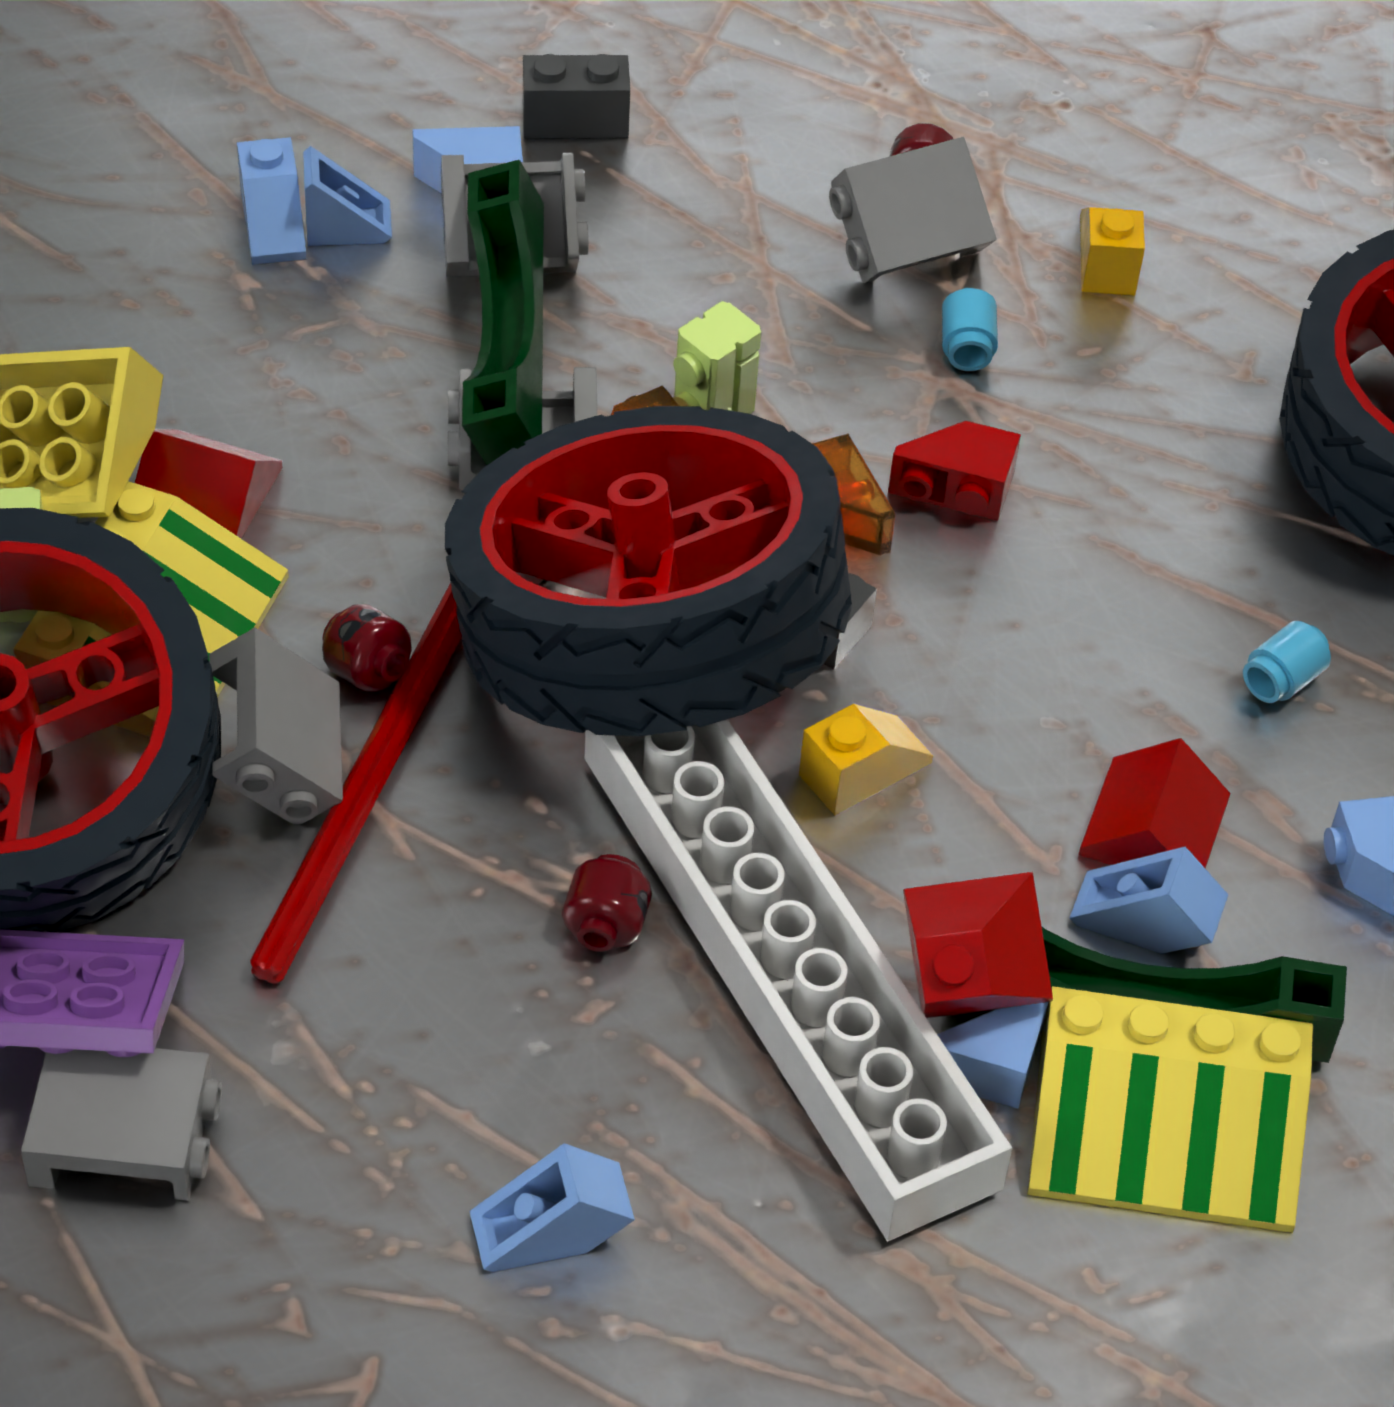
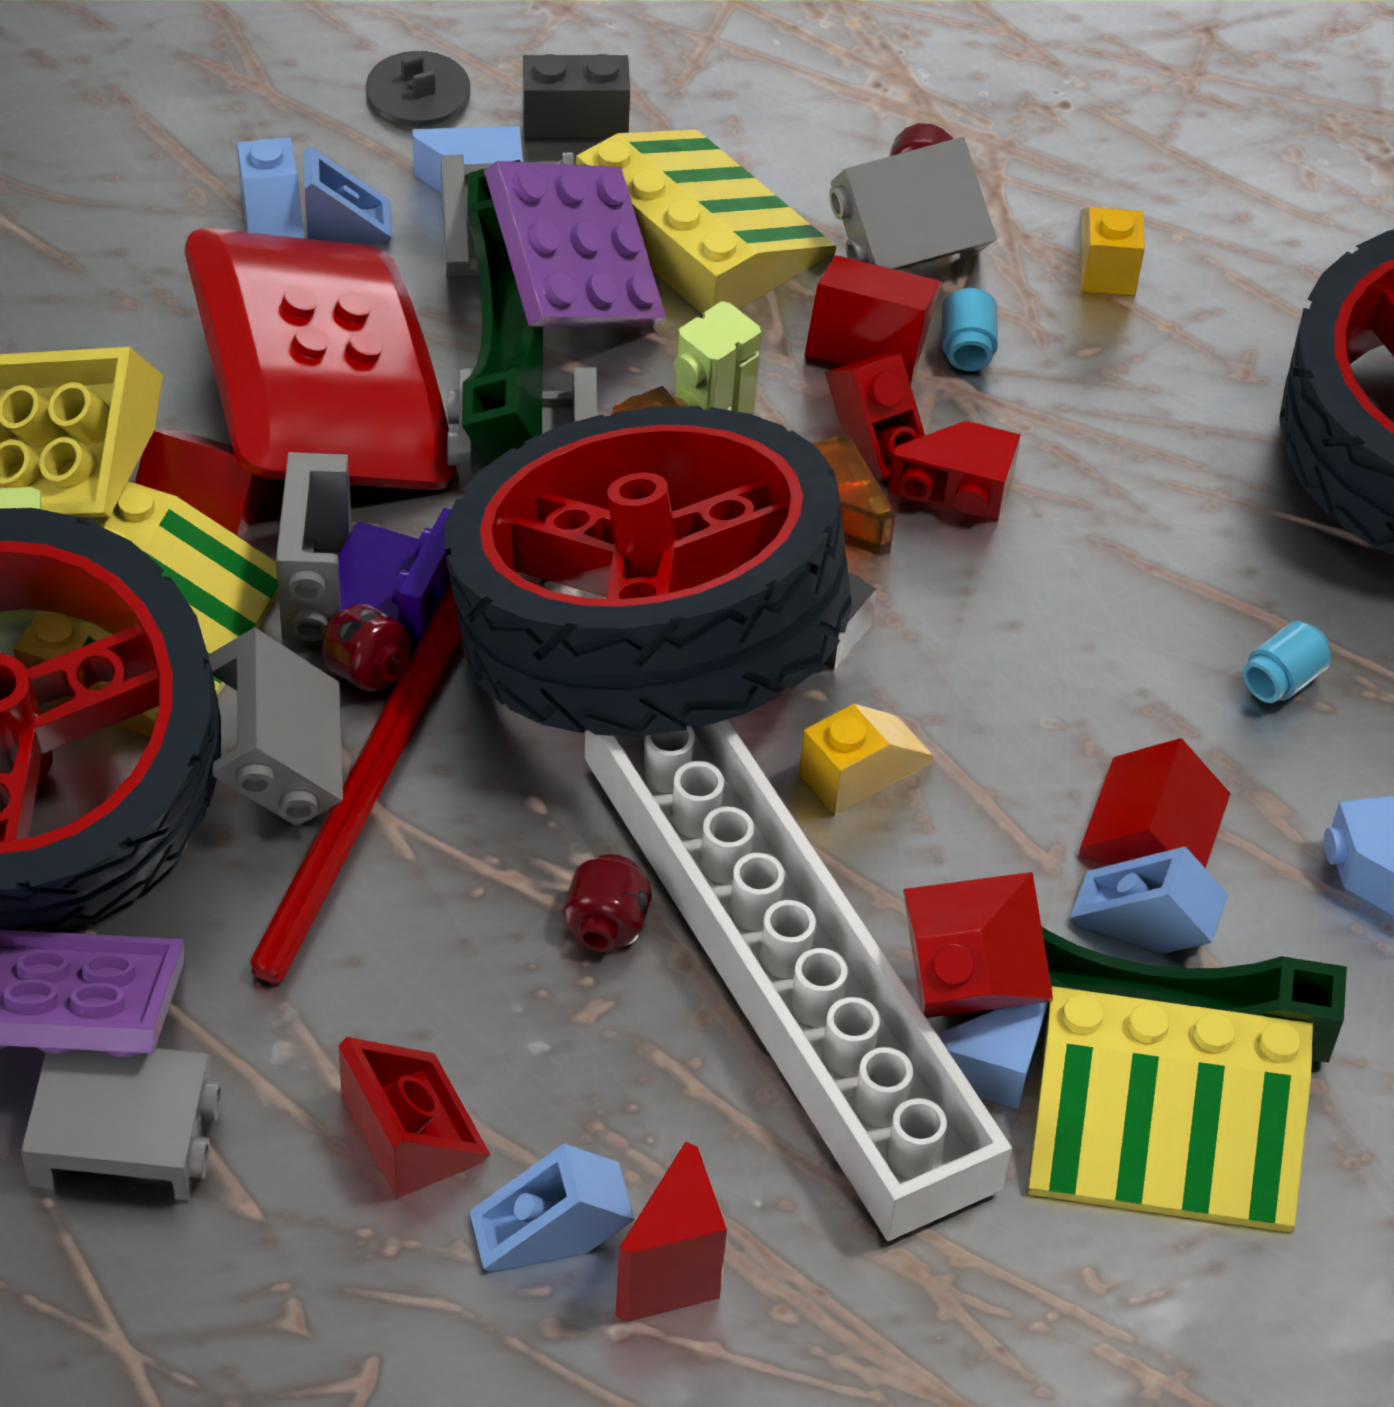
none -> red wedge [184,228,457,490]
none -> light grey panel [276,452,352,641]
none -> dark purple bracket [338,508,451,644]
none -> red slope [338,1037,491,1199]
none -> dark grey piece [366,51,470,127]
none -> medium lavender plate [484,161,666,327]
none -> light yellow slope [576,129,836,315]
none -> red slope [615,1141,727,1322]
none -> red slope [804,255,941,385]
none -> red slope [825,353,925,480]

